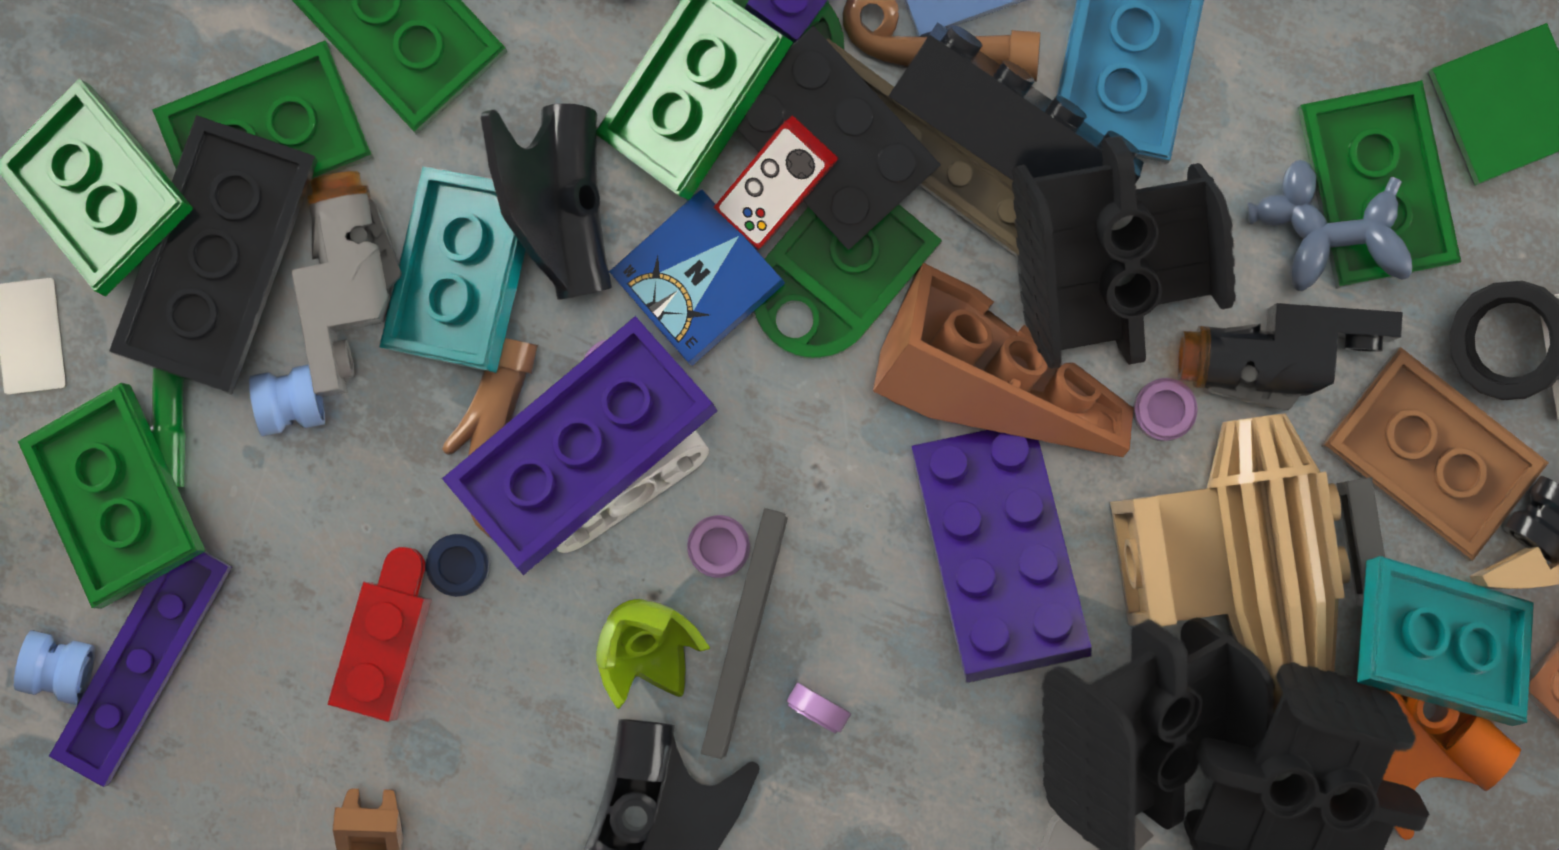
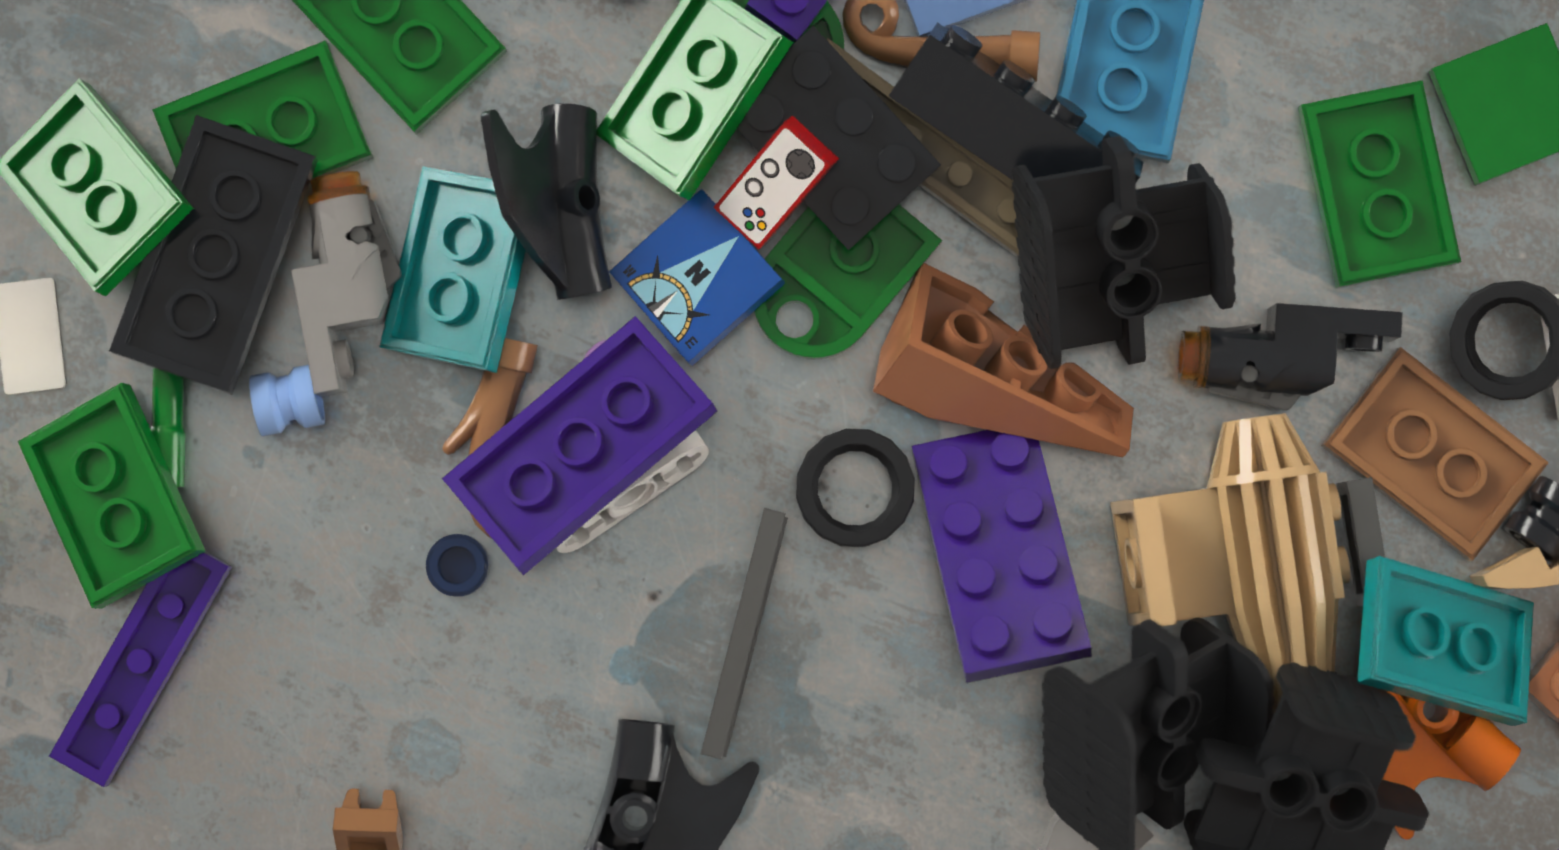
light blue wheel [14,630,95,705] -> none
red brick [327,547,432,722] -> none
lime piece [596,599,710,709] -> none
lavender tile [687,515,750,578] -> none
lavender tile [786,682,851,734] -> none
lavender tile [1133,378,1198,441] -> none
sand blue piece [1248,160,1412,291] -> none
none -> black tyre [796,428,915,547]

